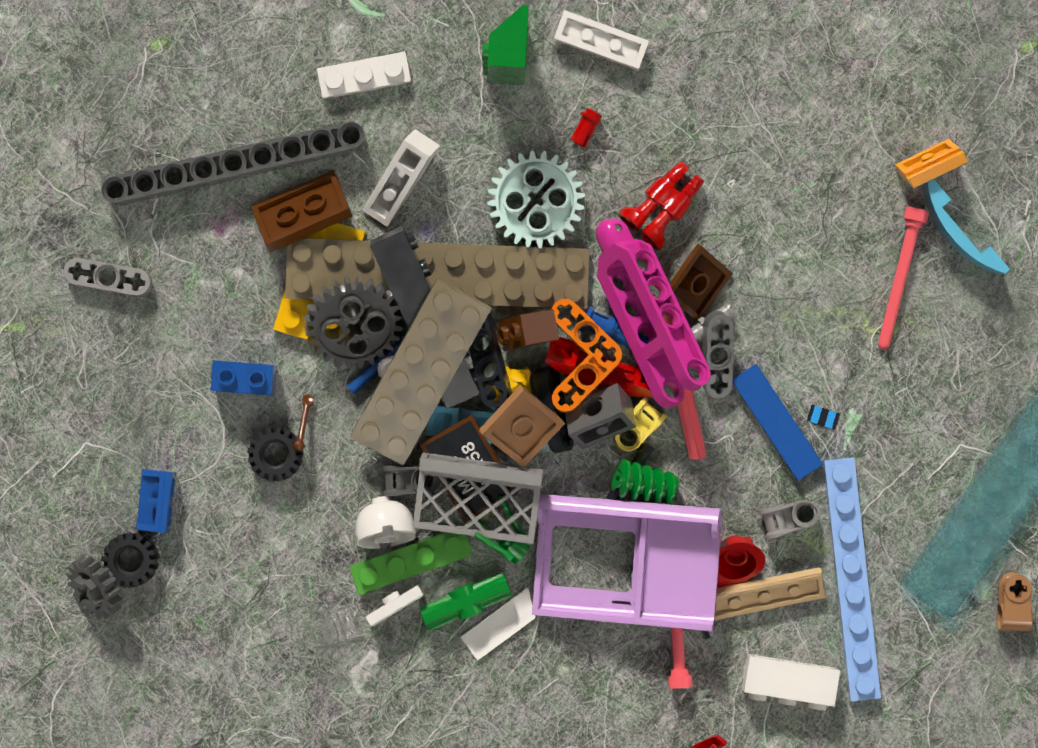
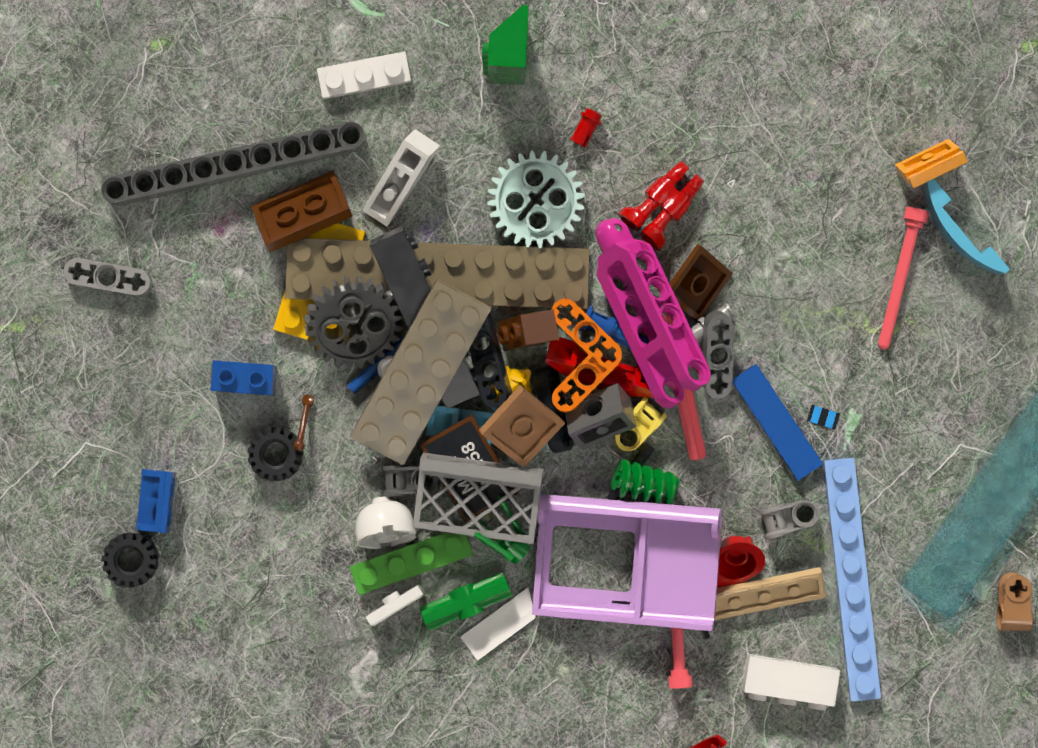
dark grey gear [66,555,123,619] -> none
white plate [554,10,649,70] -> none

